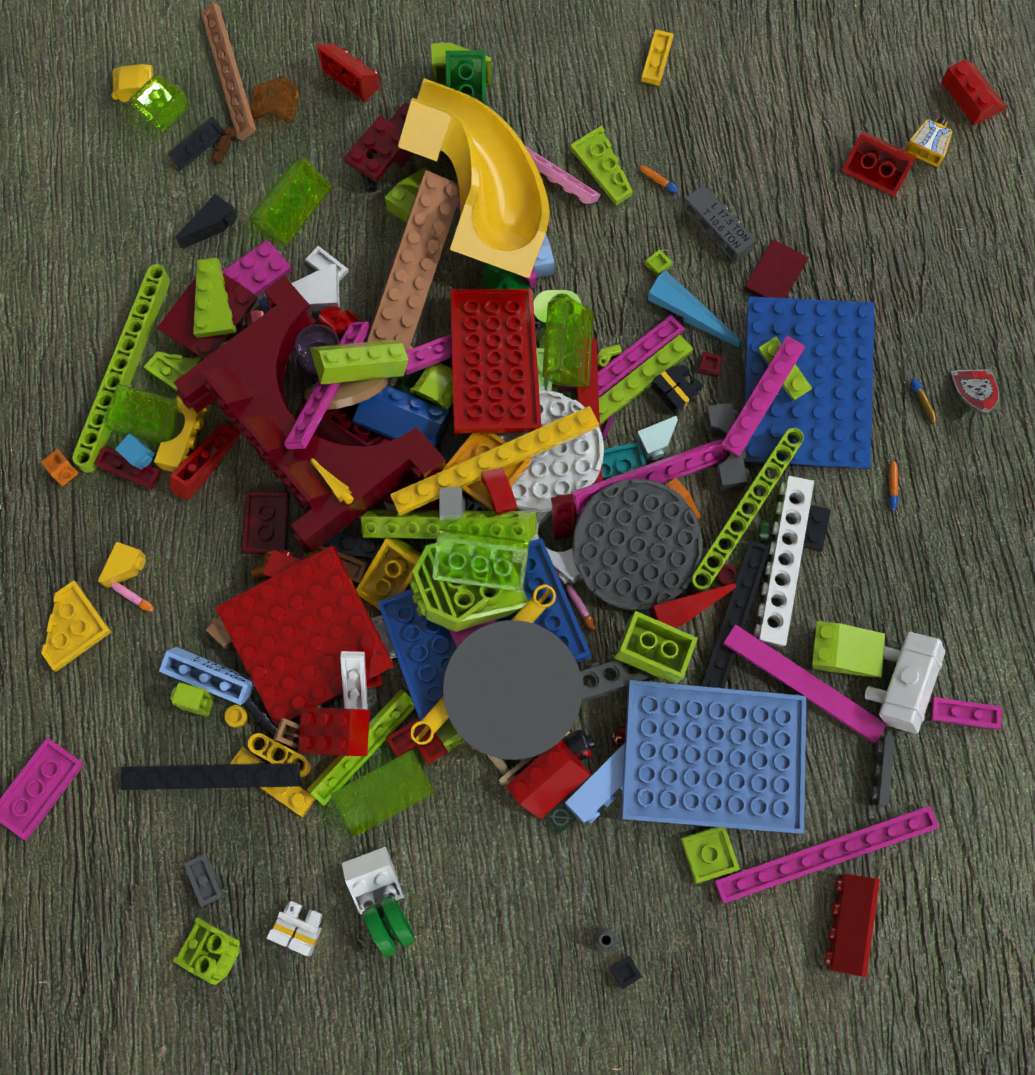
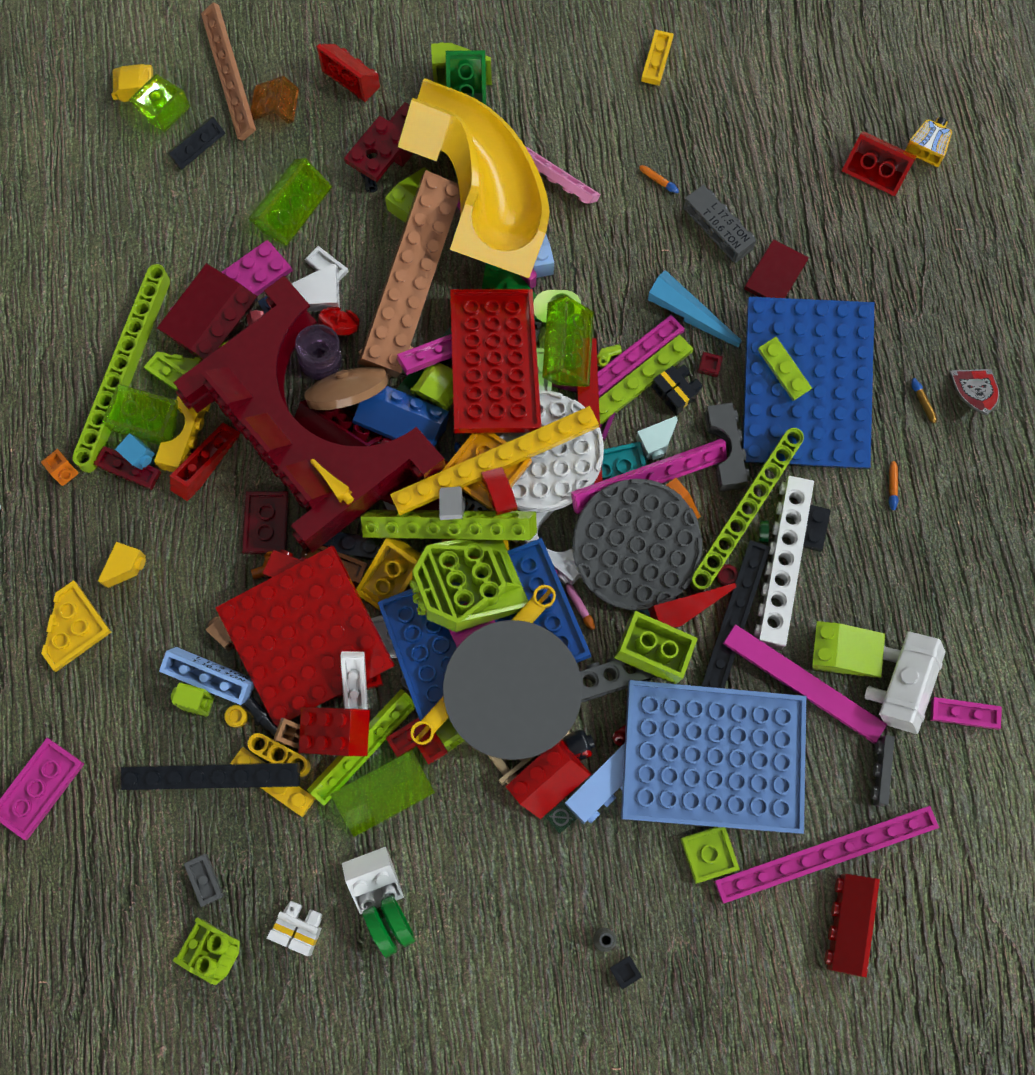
bright pink piece [111,582,153,612] -> none
black slope [175,194,237,249] -> none
lime wing [194,257,236,338] -> none
reddish brown axle [211,127,236,164] -> none
dark pink tile [284,322,371,449] -> none
lime slope [310,340,408,384] -> none
clear neon green slope [432,529,529,592] -> none
dark red plate [551,494,575,540] -> none
lime wing [570,125,633,205] -> none
lime tile [644,249,673,278] -> none
dark pink plate [721,336,806,457] -> none
red slope [941,59,1007,125] -> none

